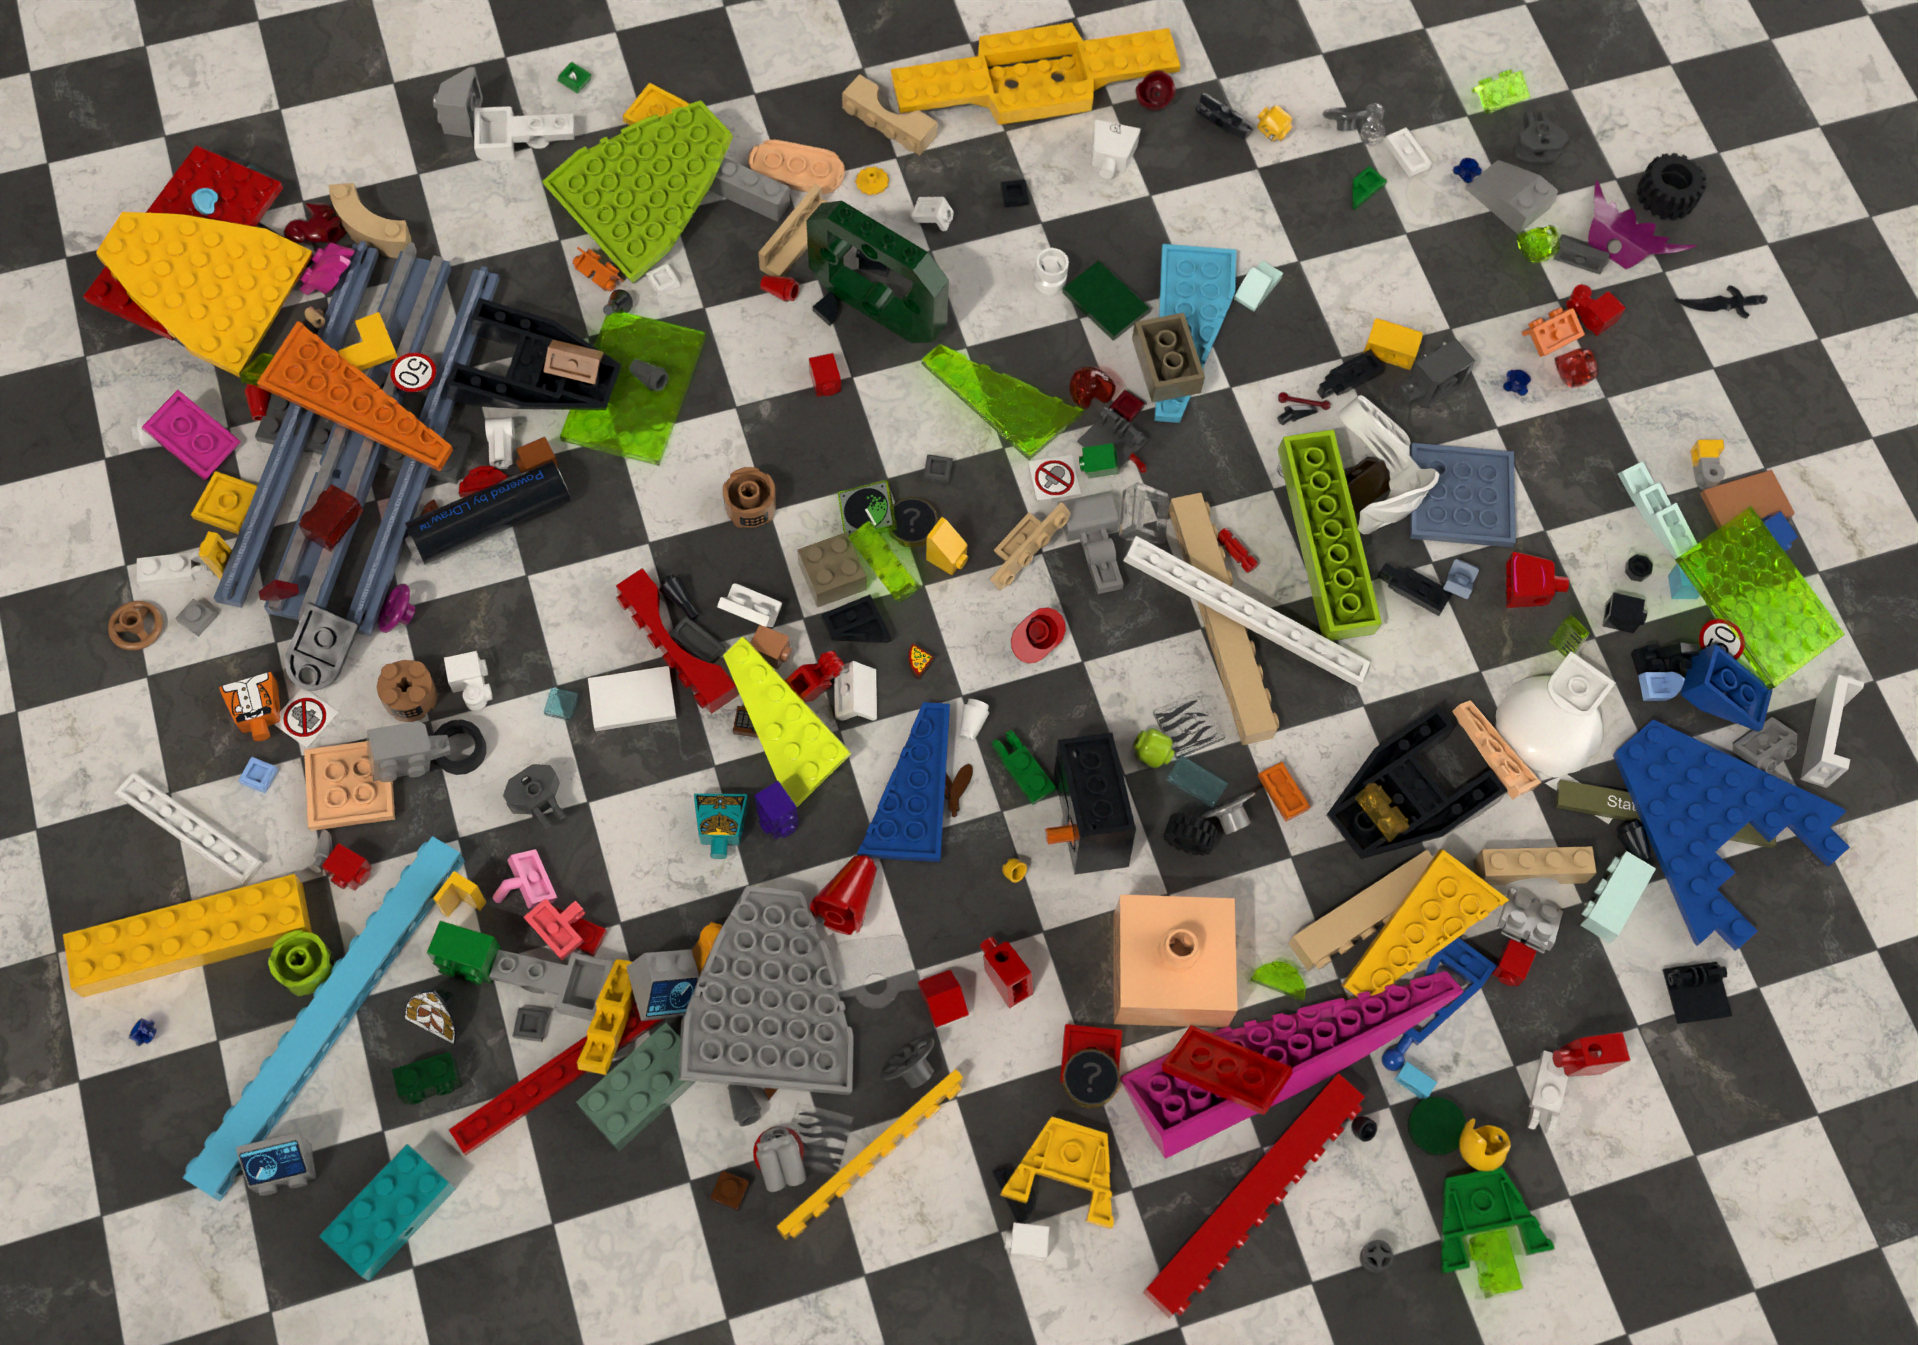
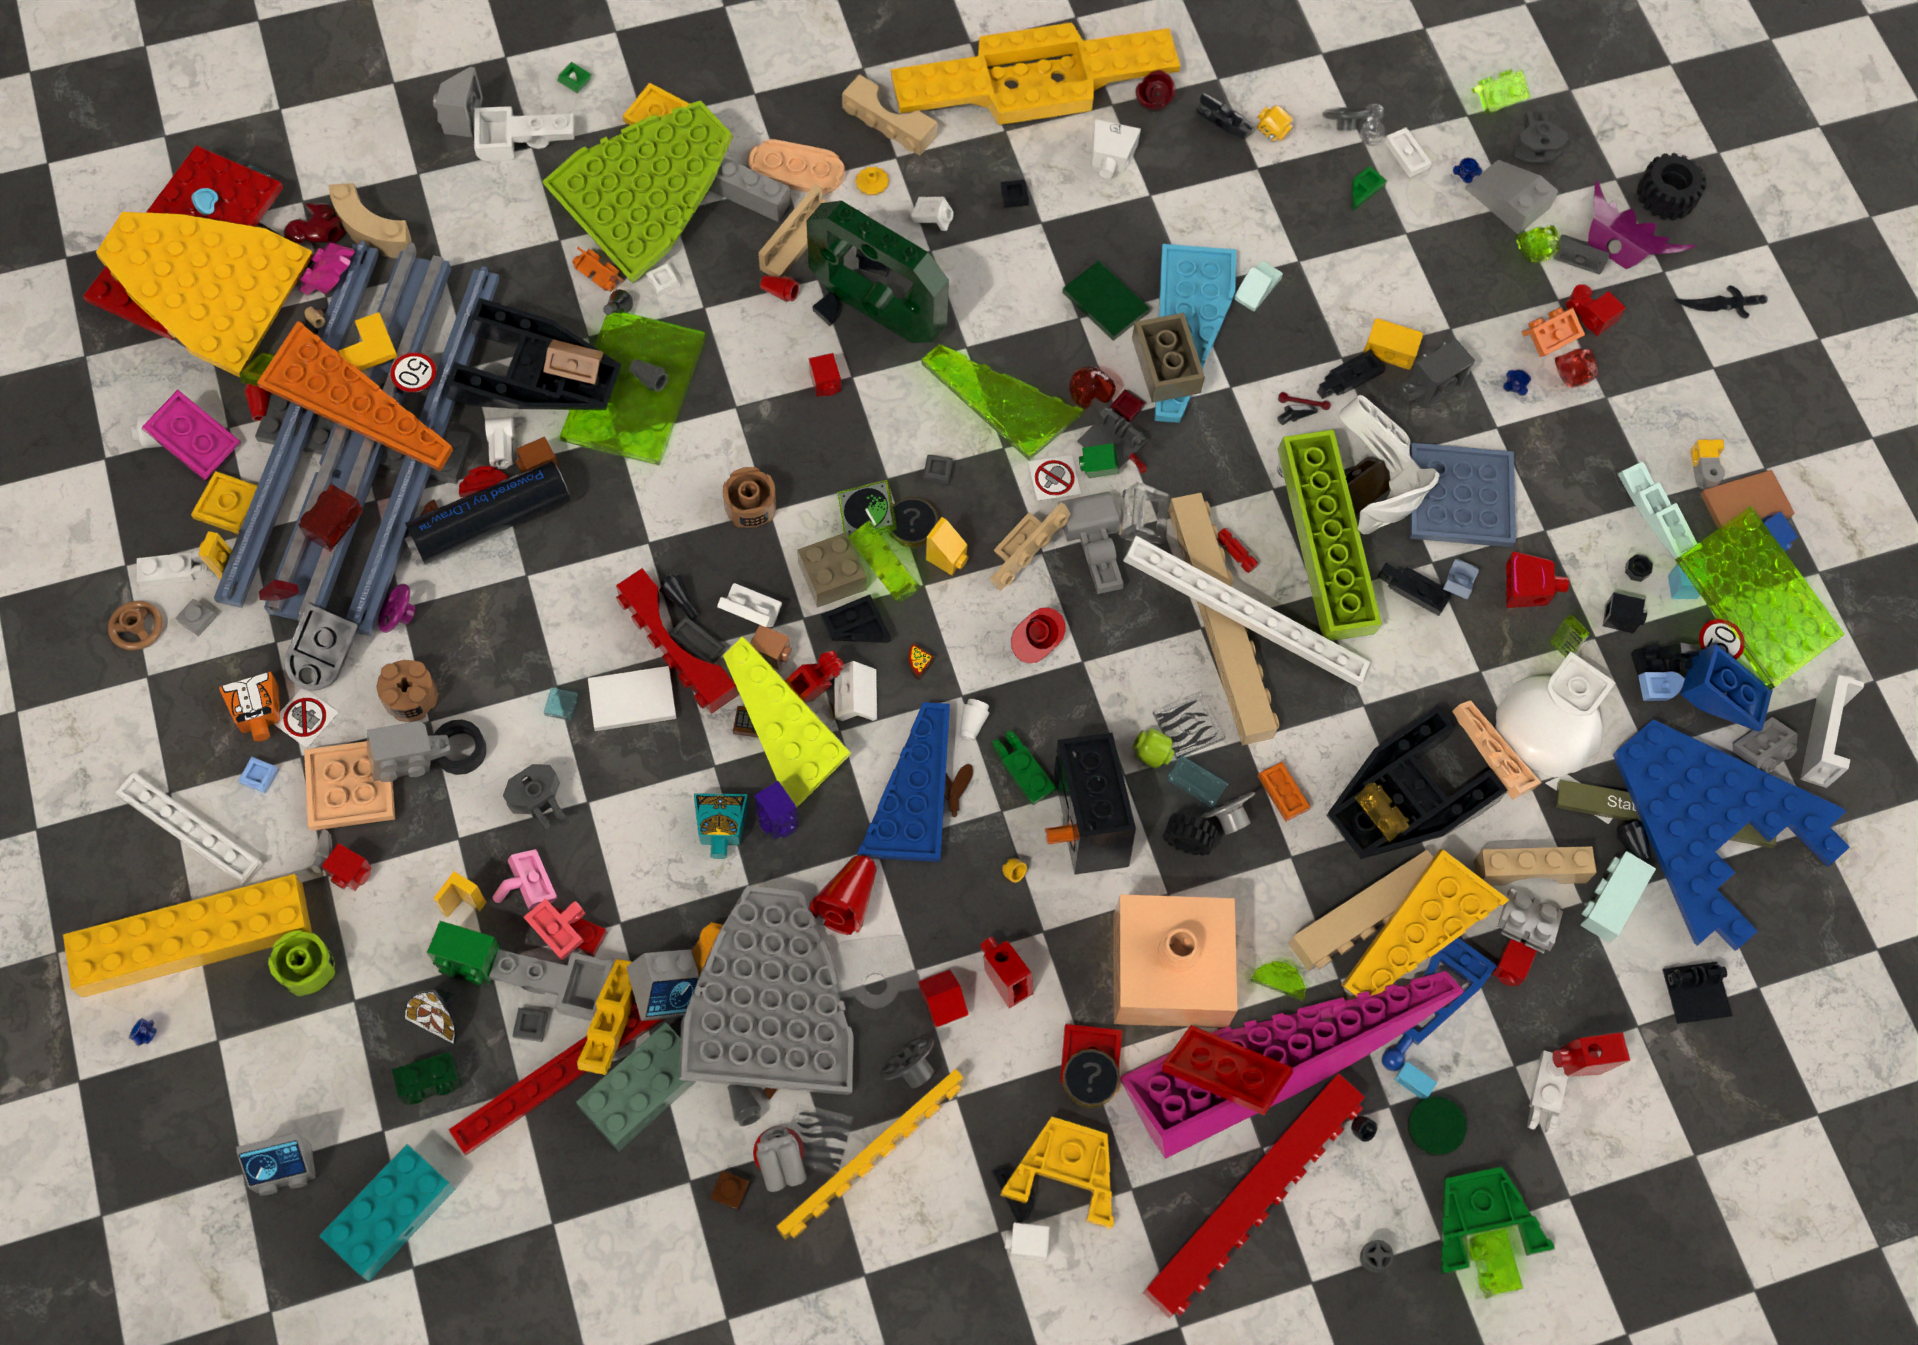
medium azure brick [183,836,465,1202] -> none
white brick [444,651,493,711] -> none
white wheel [1034,248,1069,295] -> none
yellow helmet [1459,1118,1511,1171] -> none

